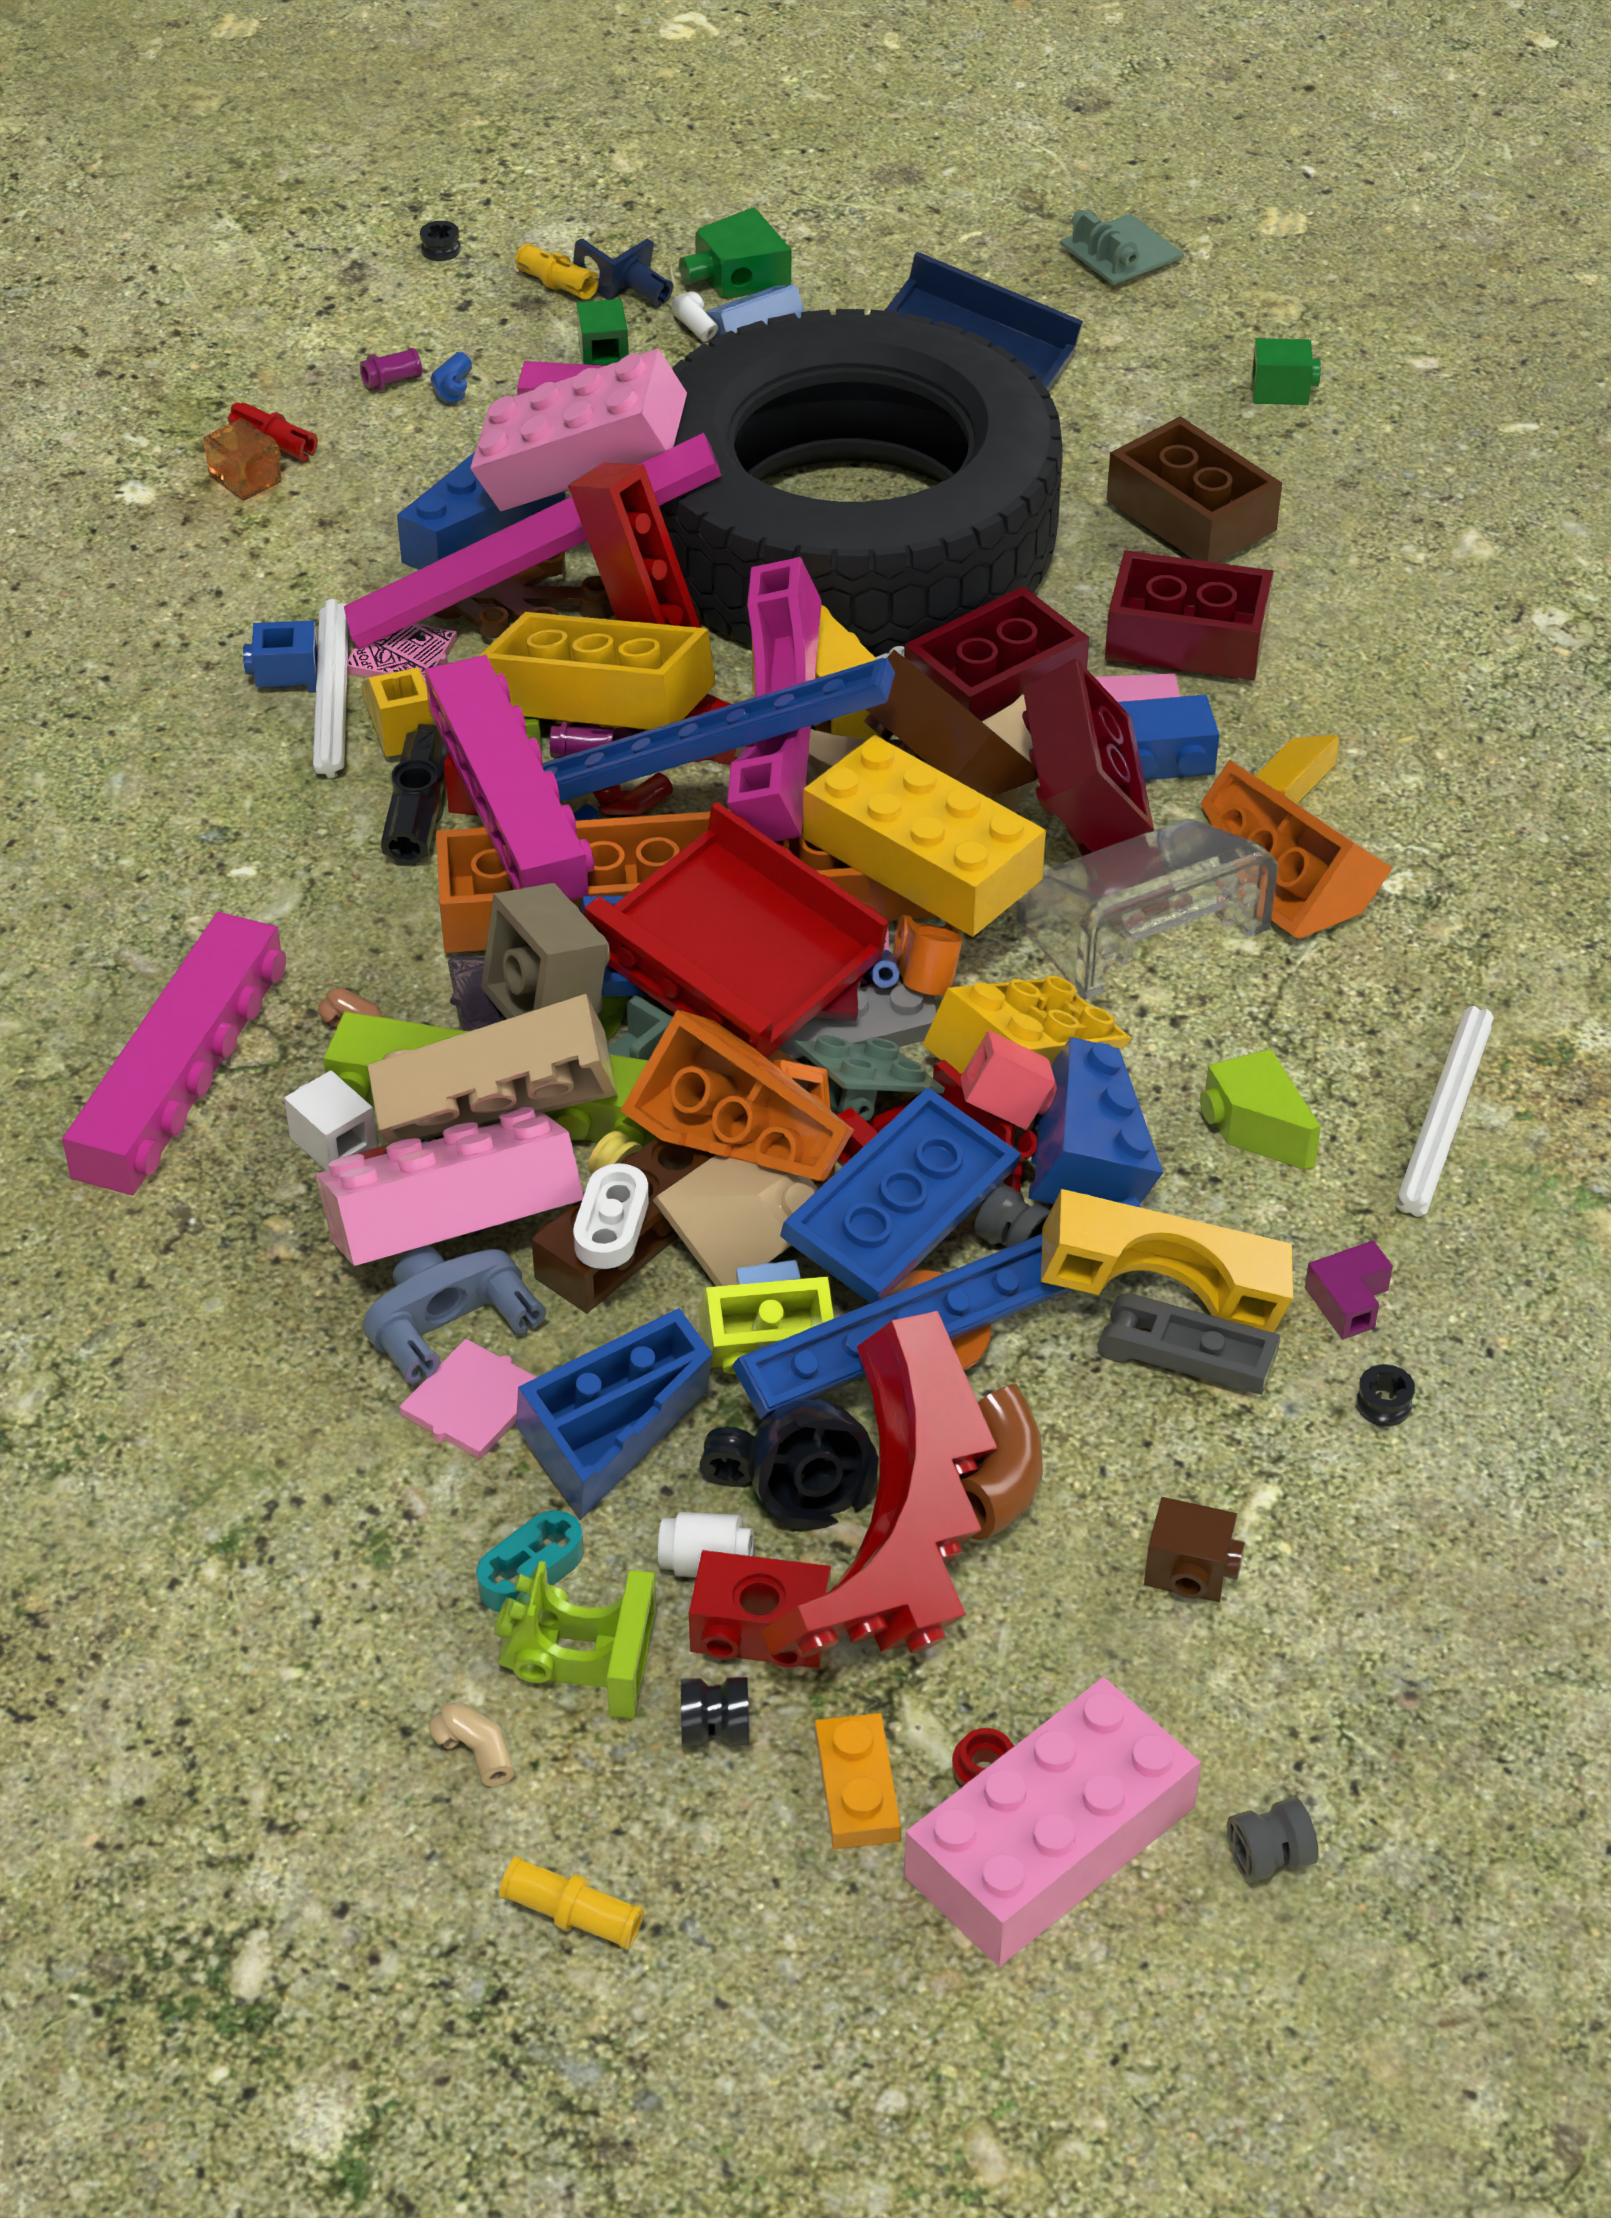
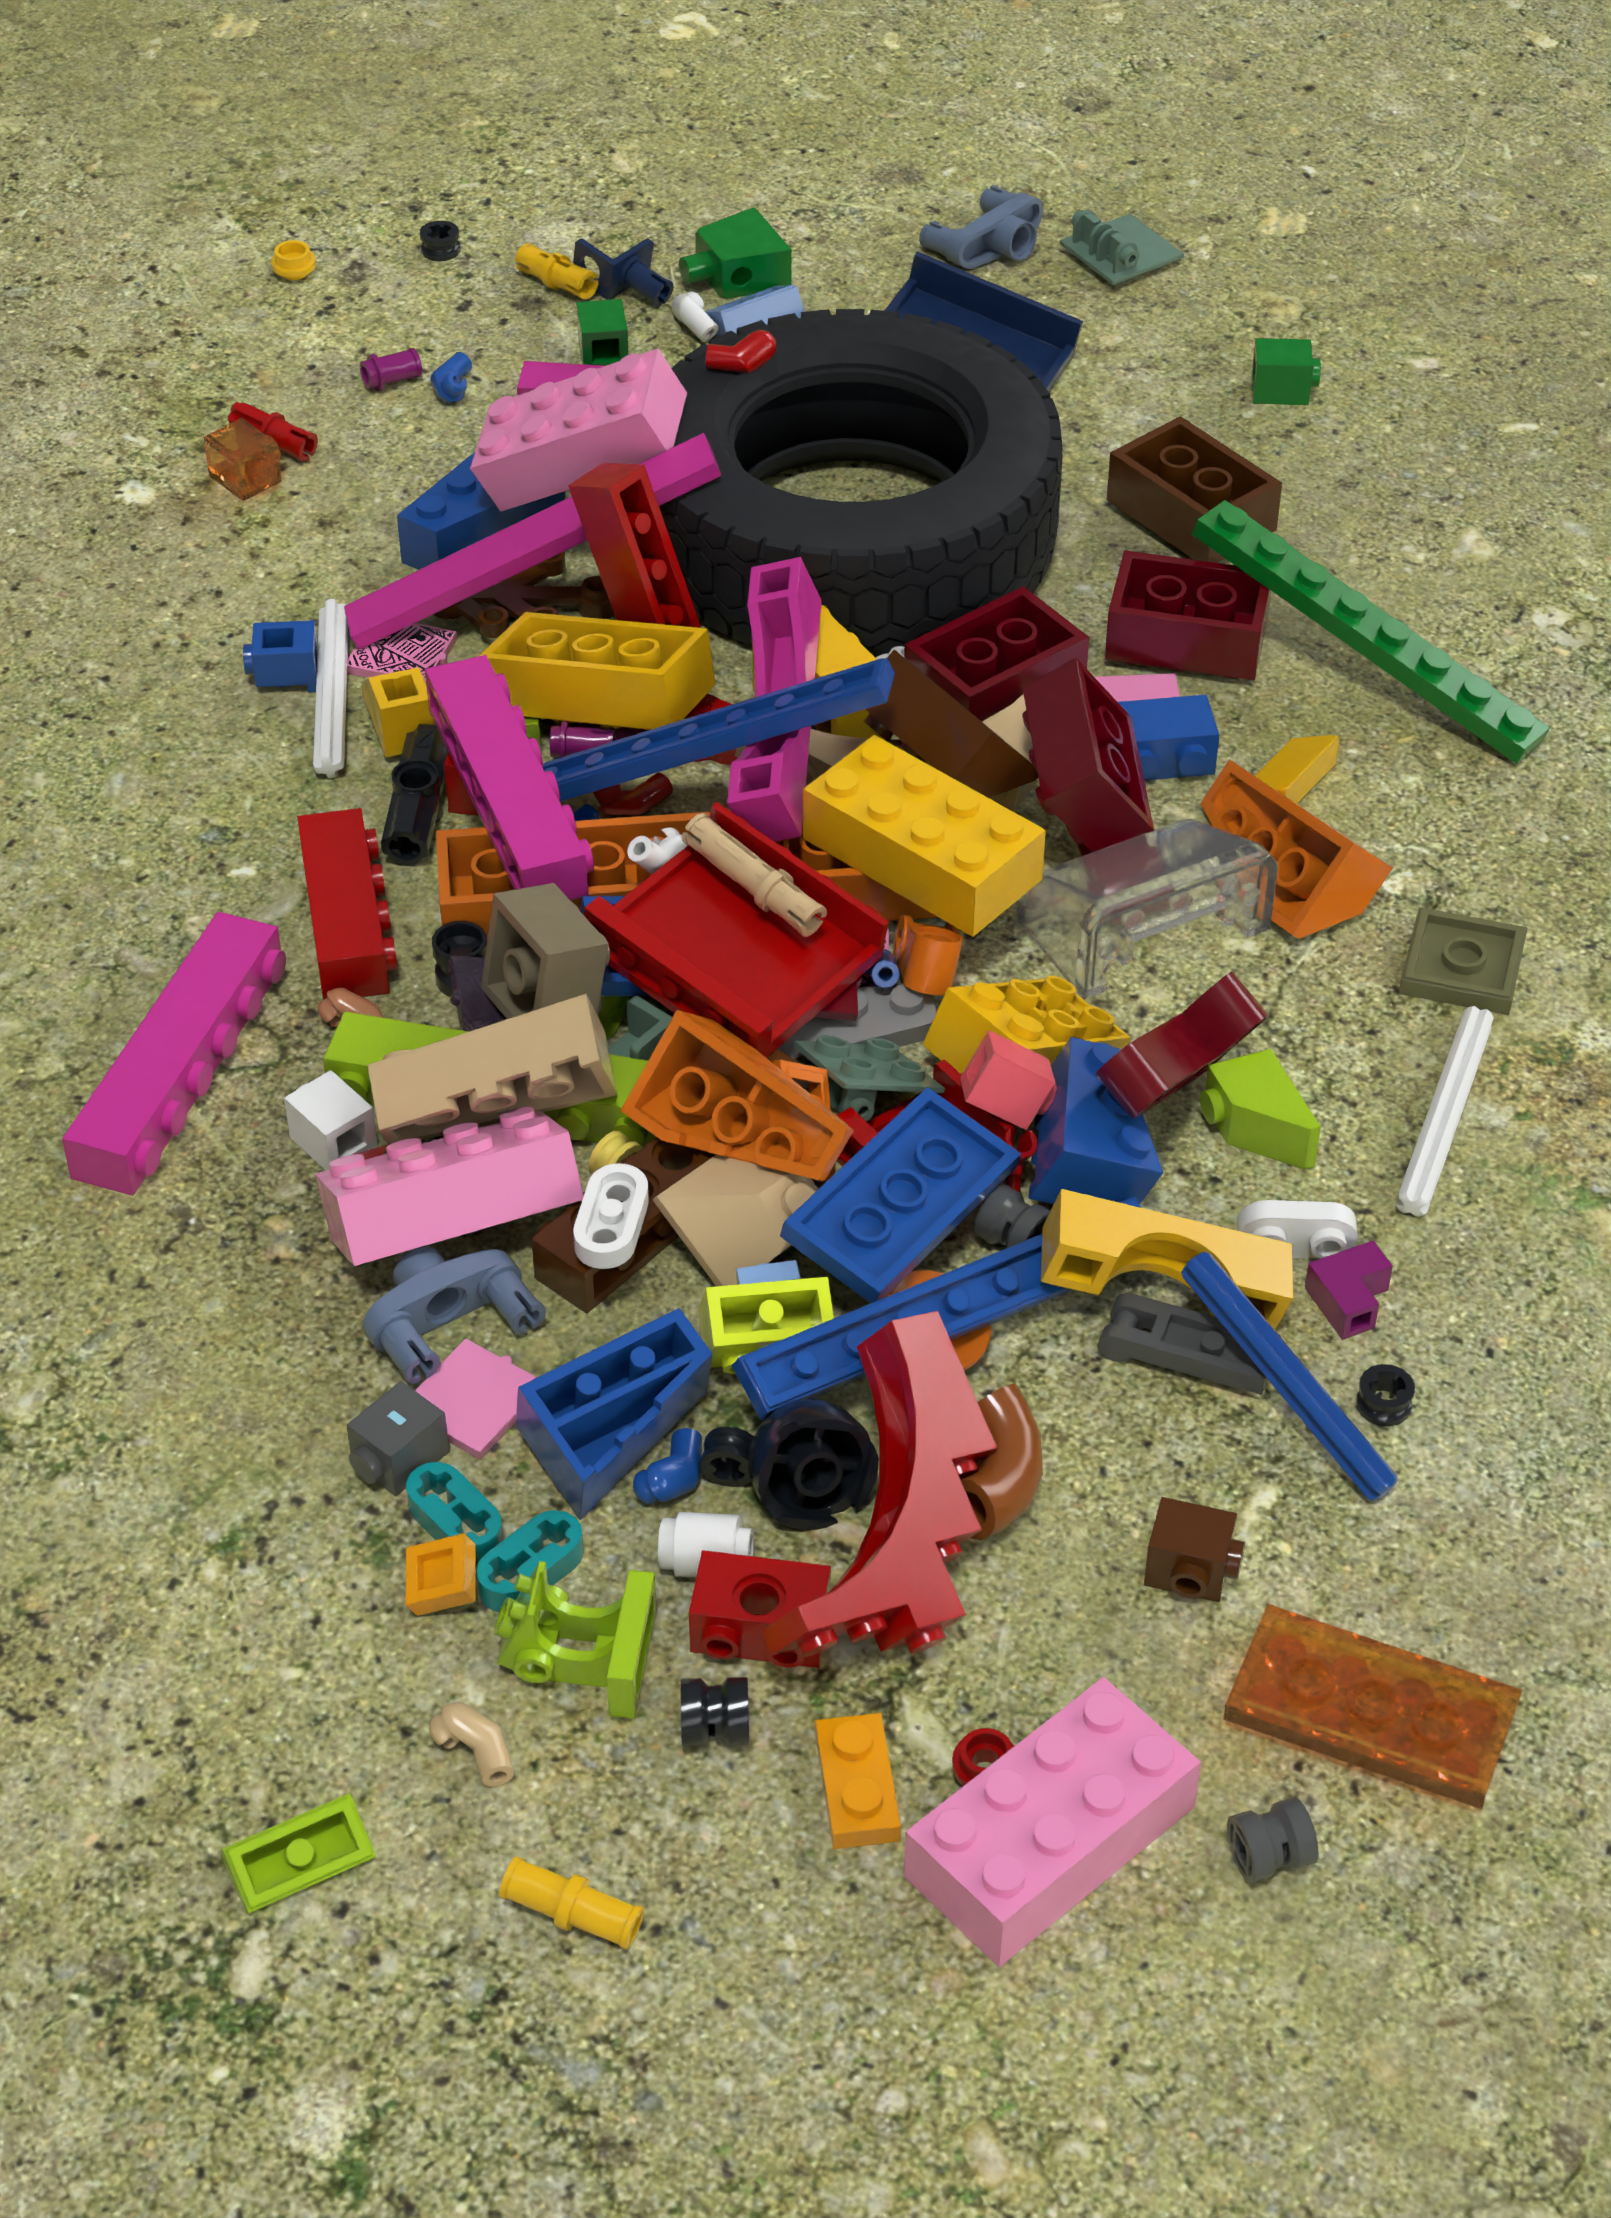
none -> lime slope [218,1793,377,1914]
none -> yellow plate [271,240,316,280]
none -> red brick [297,808,398,1000]
none -> dark grey brick [346,1381,450,1497]
none -> light orange plate [405,1533,476,1616]
none -> teal beam [406,1462,503,1565]
none -> black wheel [432,921,487,999]
none -> white arm [627,827,688,875]
none -> blue arm [633,1428,702,1504]
none -> tan pin [682,813,827,937]
none -> red arm [706,330,777,373]
none -> sand blue connector [919,185,1043,269]
none -> dark red beam [1094,972,1269,1120]
none -> blue axle [1181,1252,1398,1501]
none -> green plate [1191,500,1550,764]
none -> clear orange plate [1223,1604,1522,1810]
none -> white plate [1237,1200,1358,1259]
none -> olive tile [1399,907,1528,1015]

